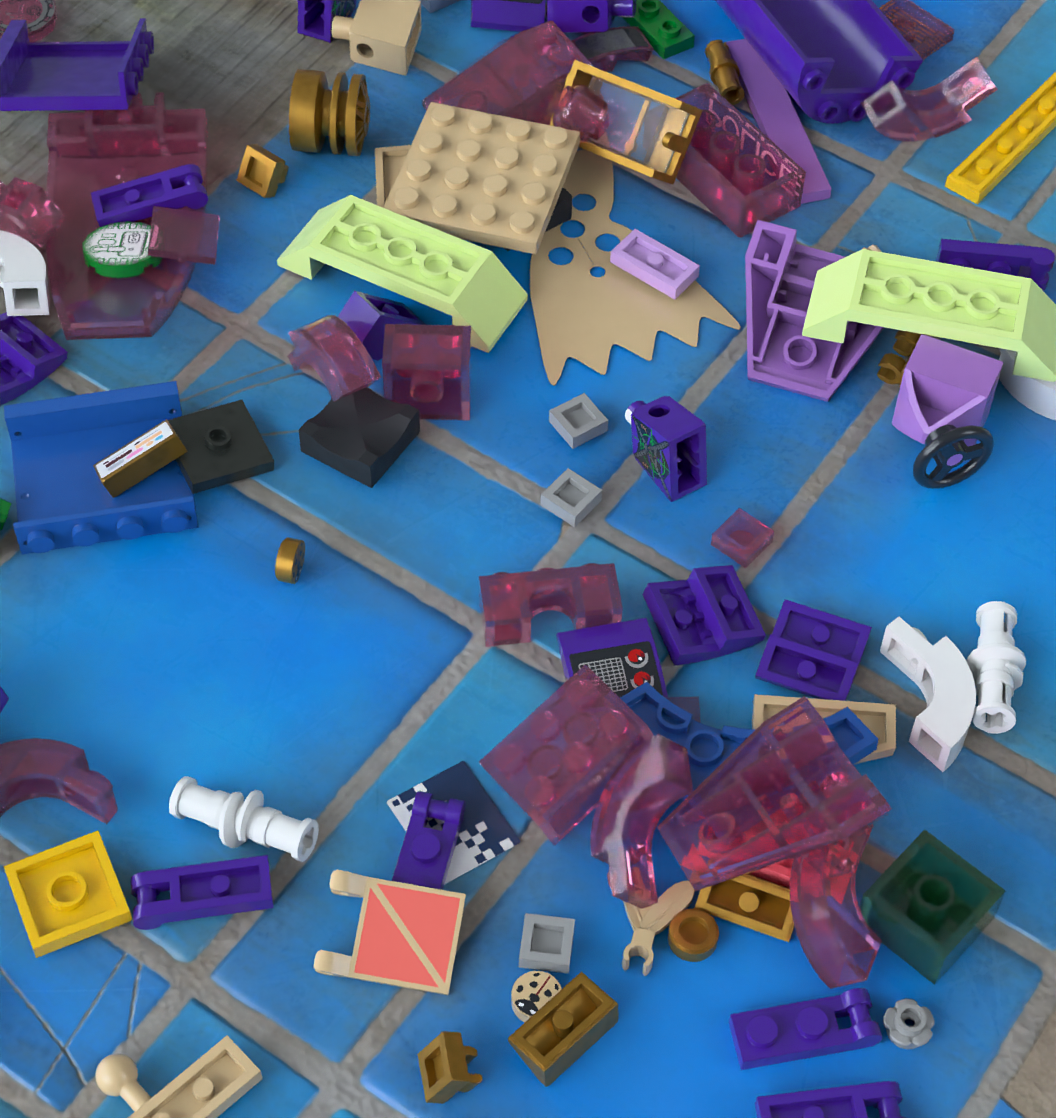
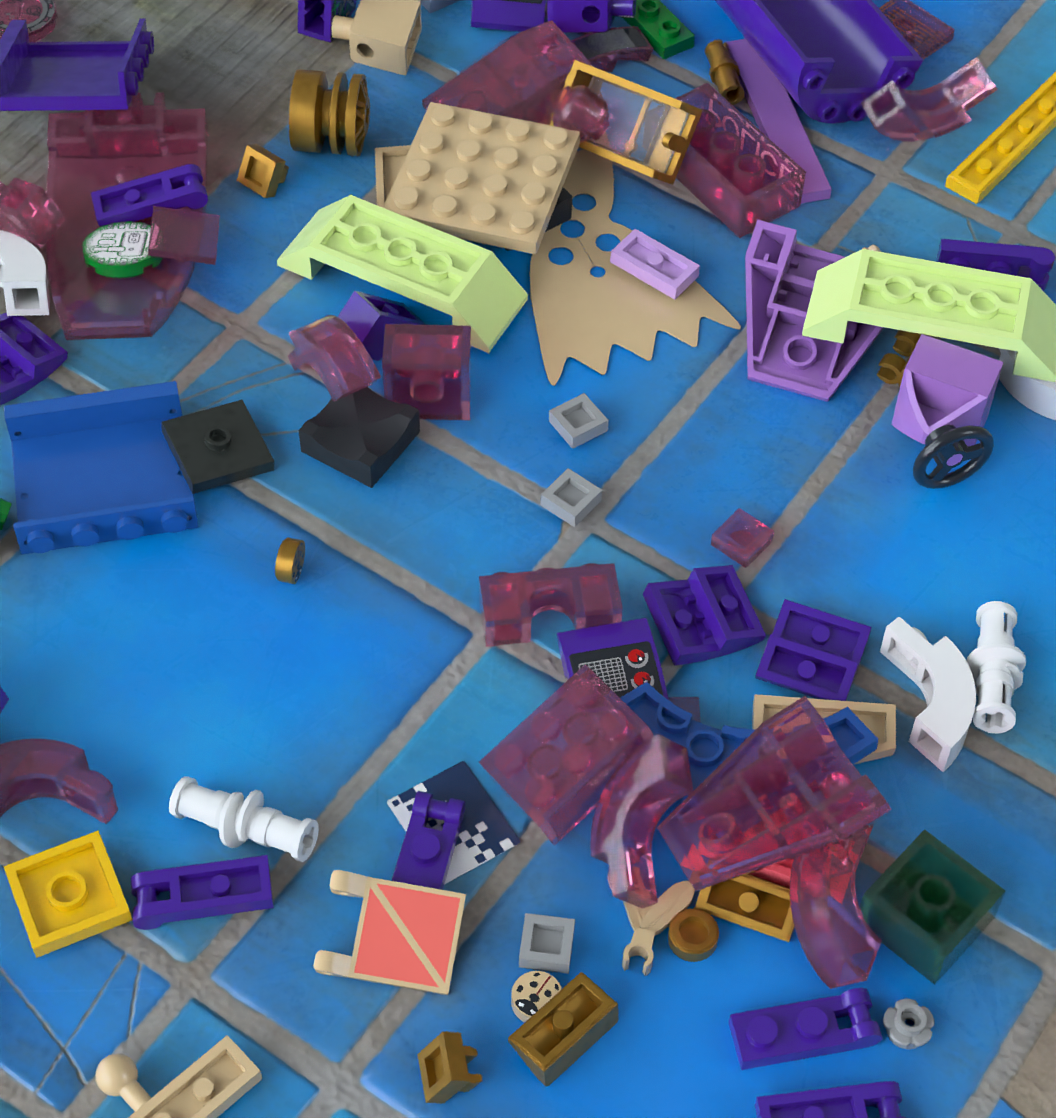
pearl gold slope [93,419,188,498] -> none
dark purple torso [625,396,707,502] -> none

